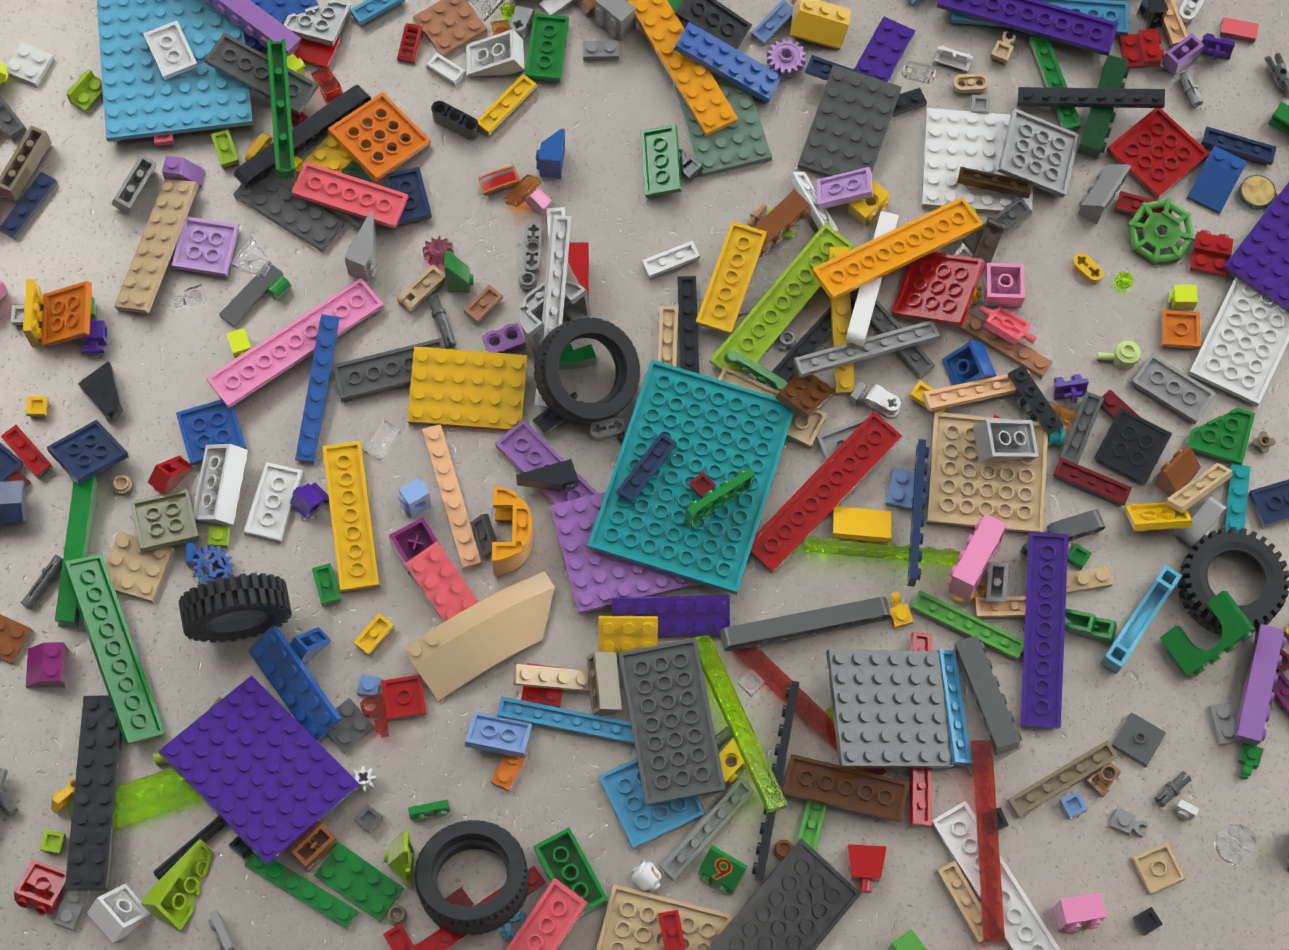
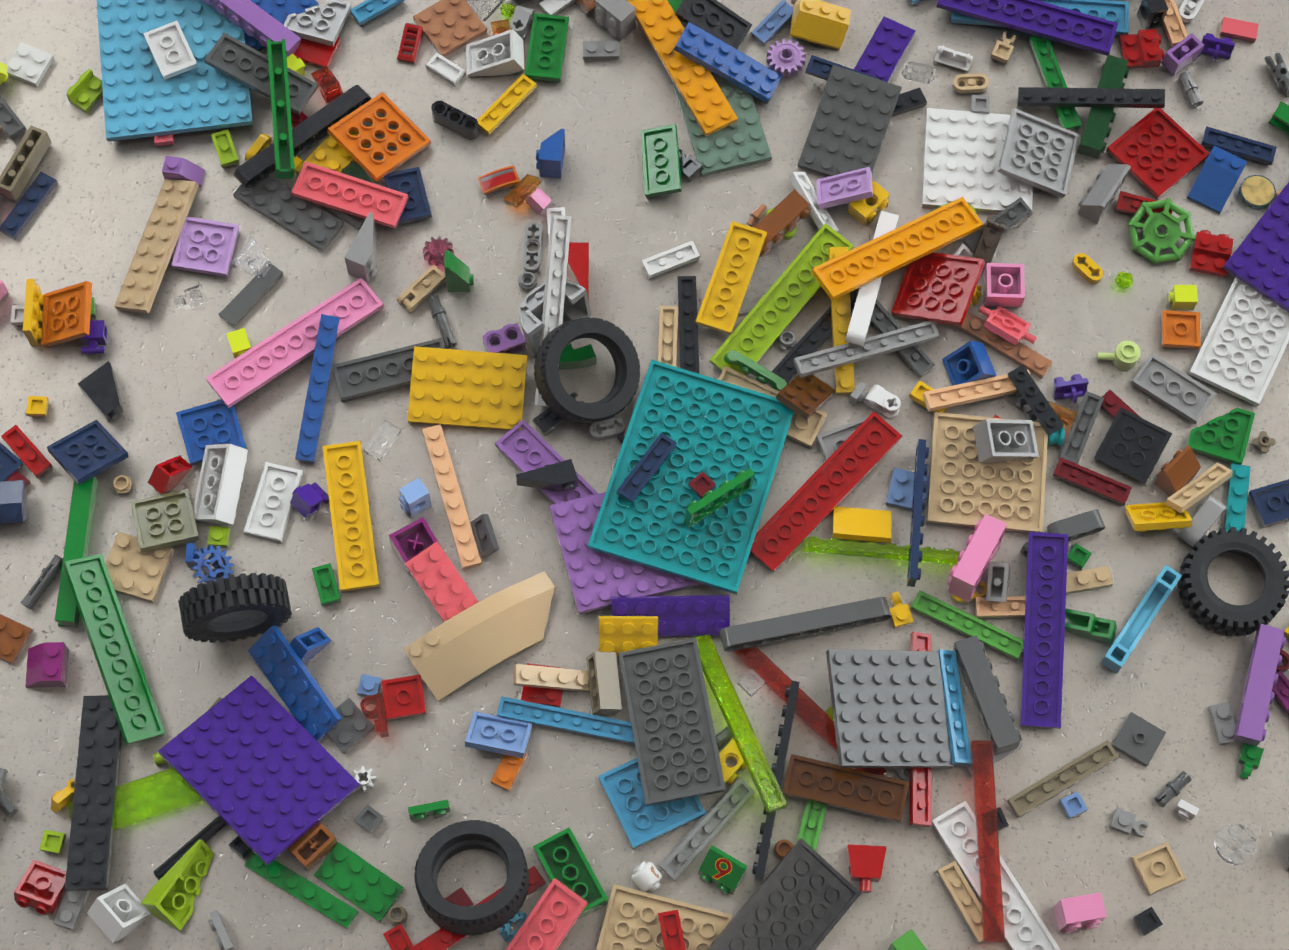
light grey brick [111,154,157,214] -> none
green piece [266,275,291,300] -> none
yellow plate [353,613,395,656] -> none
lime wedge [384,831,414,889] -> none
nougat plate [464,285,503,324] -> none
light orange cylinder [492,487,533,576] -> none
dark brown plate [957,166,1032,199] -> none
medium nougat plate [1086,762,1121,797] -> none
green arch [1160,591,1255,677] -> none

